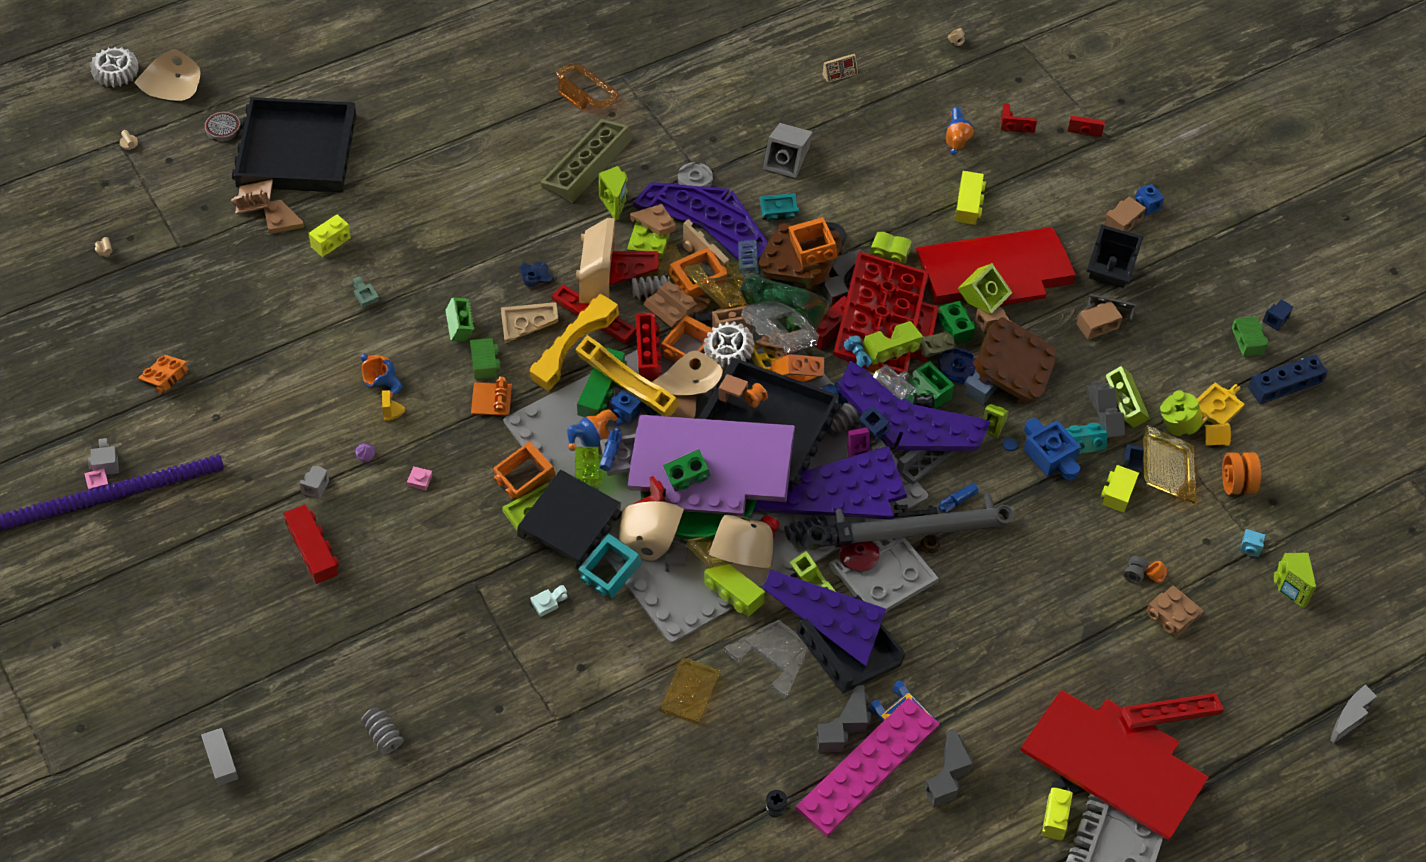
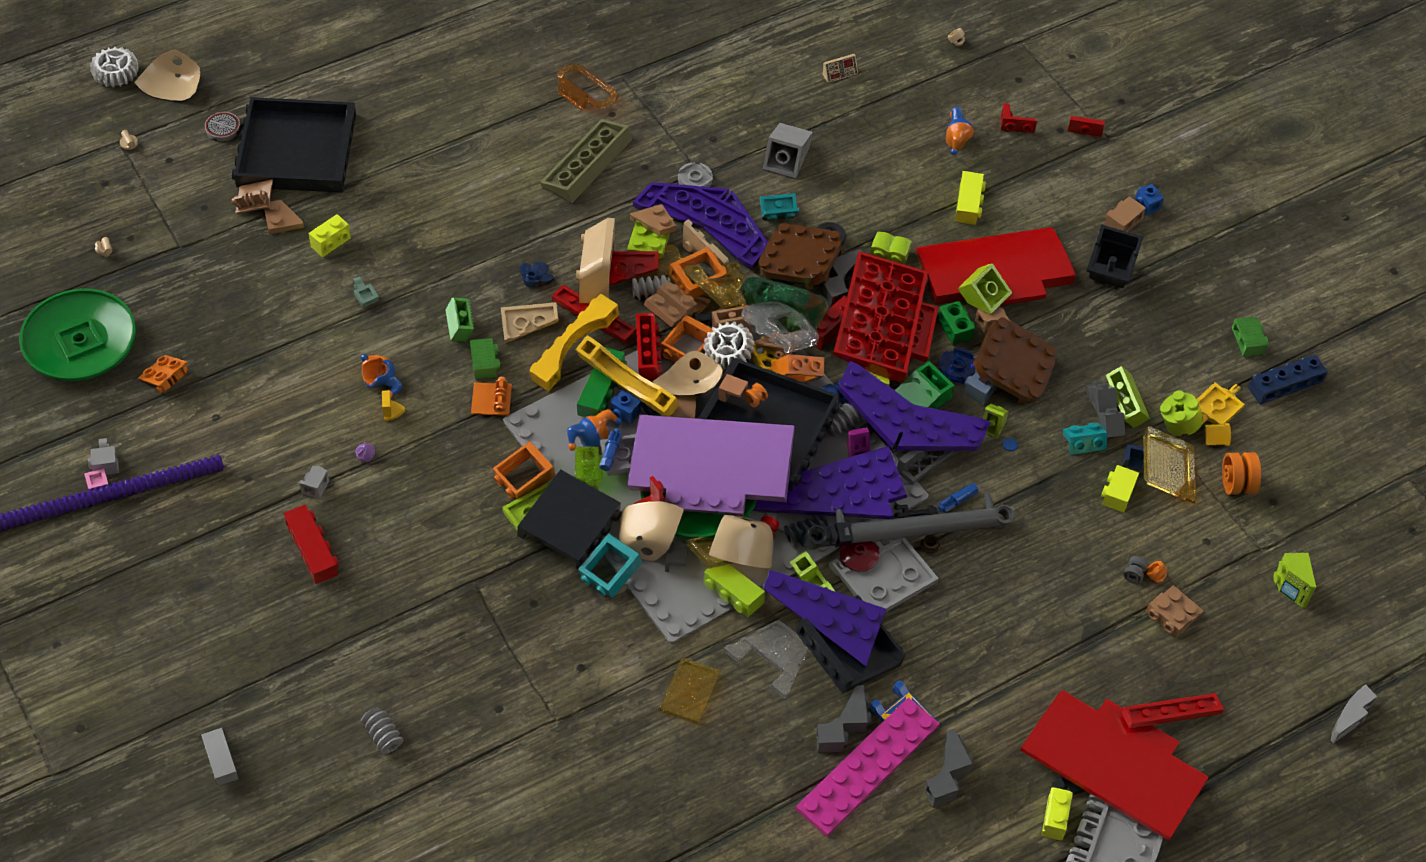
bright pink plate [407,466,432,491] -> none
light aqua plate [531,585,568,617] -> none
lime slope [599,166,628,221] -> none
green brick [663,449,711,492] -> none
clear light blue slope [738,240,759,275] -> none
black bush [766,790,787,817] -> none
orange window [788,217,838,267] -> none
dark azure piece [844,336,872,368] -> none
dark blue brick [859,406,891,441] -> none
lime arch [862,321,923,365] -> none
clear plate [873,365,915,400] -> none
black bush [913,393,935,409] -> none
olive plate [920,331,957,358] -> none
blue brick [1024,418,1081,481] -> none
medium nougat brick [1077,301,1122,340] -> none
dark grey piece [1086,294,1136,322] -> none
medium azure bracket [1240,529,1265,557] -> none
dark blue brick [1262,300,1293,331] -> none
none -> green dish [19,289,136,381]

